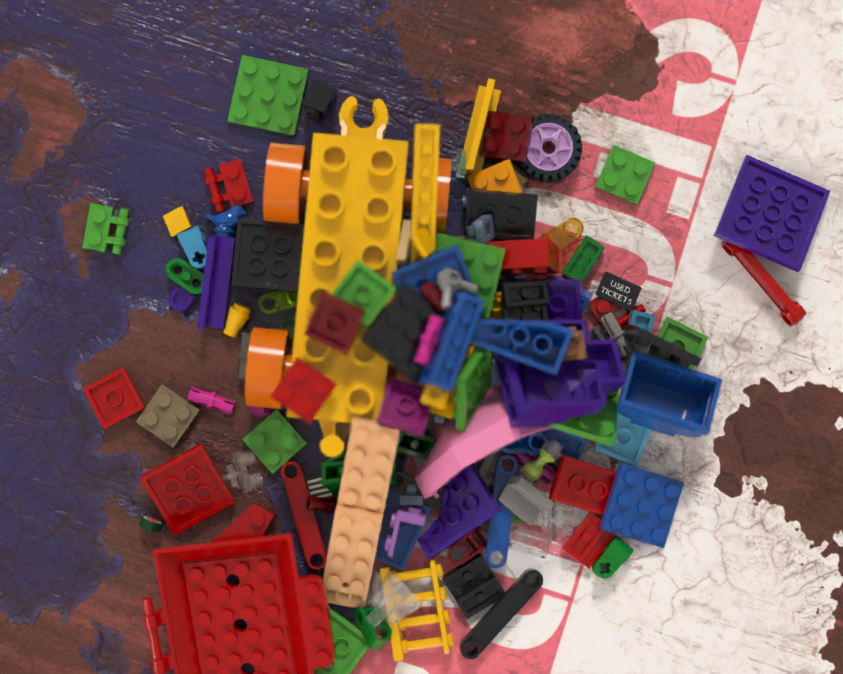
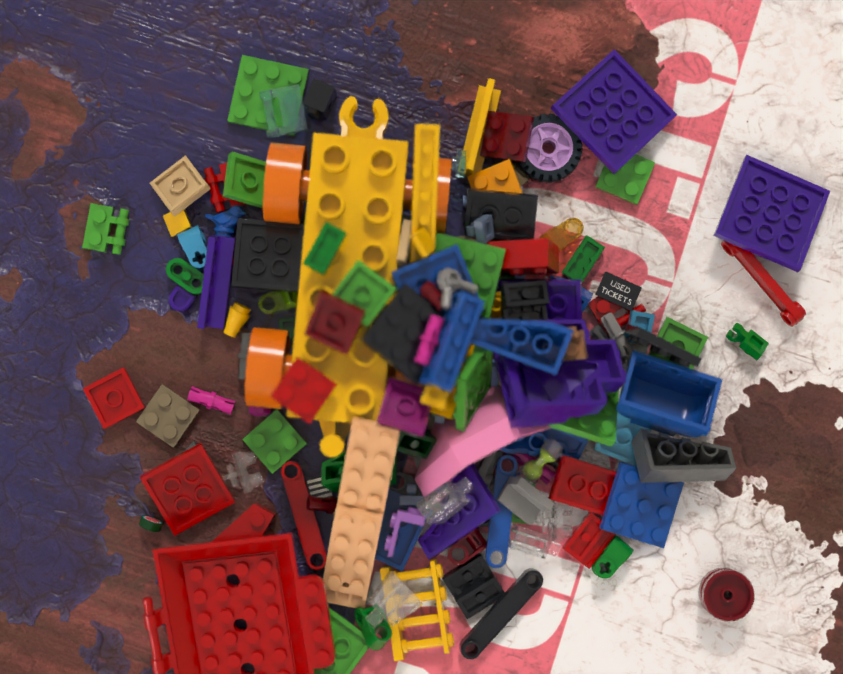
none -> tan tile [150,155,211,217]
none -> bright green plate [223,151,266,208]
none -> clear light blue plate [259,84,308,138]
none -> green plate [303,222,347,276]
none -> clear torso [415,478,473,524]
none -> dark purple plate [551,49,677,174]
none -> dark grey wedge [631,429,736,483]
none -> dark red wheel [699,568,754,621]
none -> green plate [726,323,769,360]

